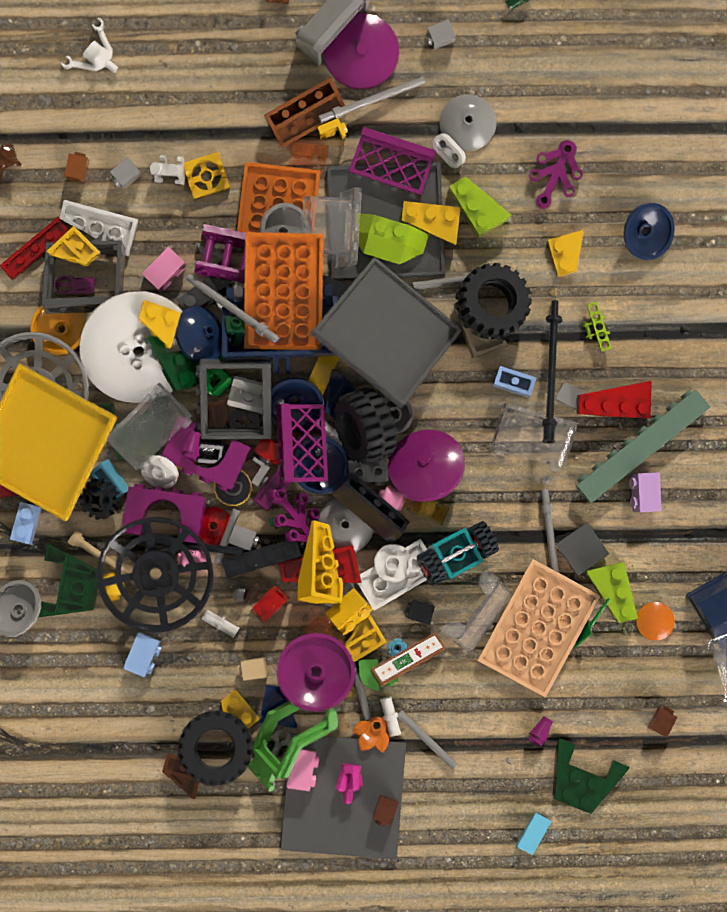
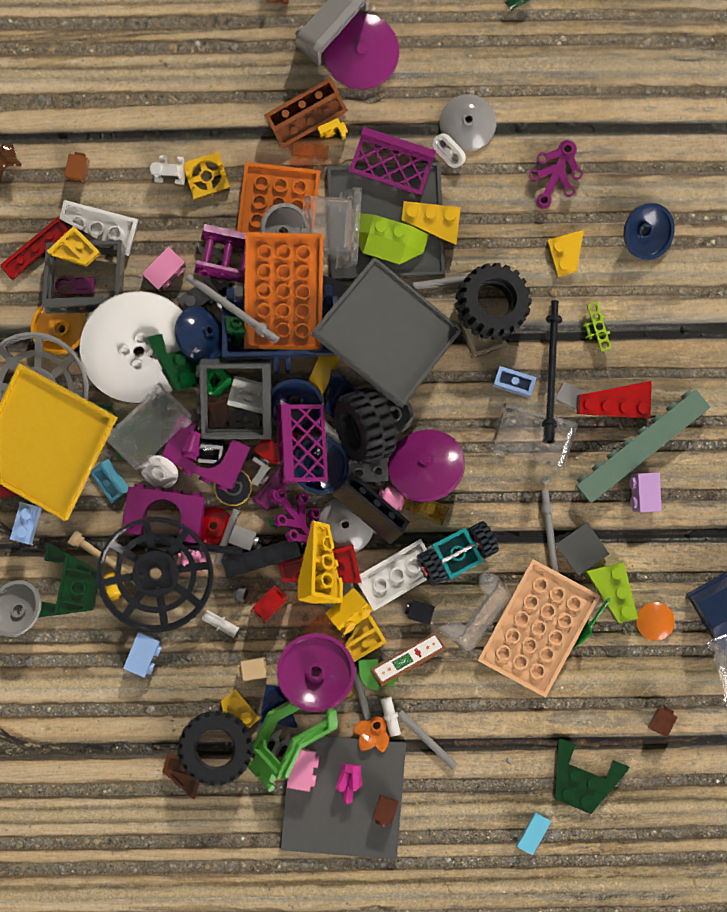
white piece [61,18,118,73] -> none
black gear [79,478,121,520] -> none
light grey brick [110,157,141,190] -> none
yellow wing [137,300,181,348] -> none
light grey bar [318,76,425,123] -> none
white tile [374,544,412,582] -> none
medium azure plate [388,638,407,656] -> none
light grey brick [425,19,456,50] -> none
lime wedge [448,176,512,238] -> none
magenta cone [528,716,553,746] -> none

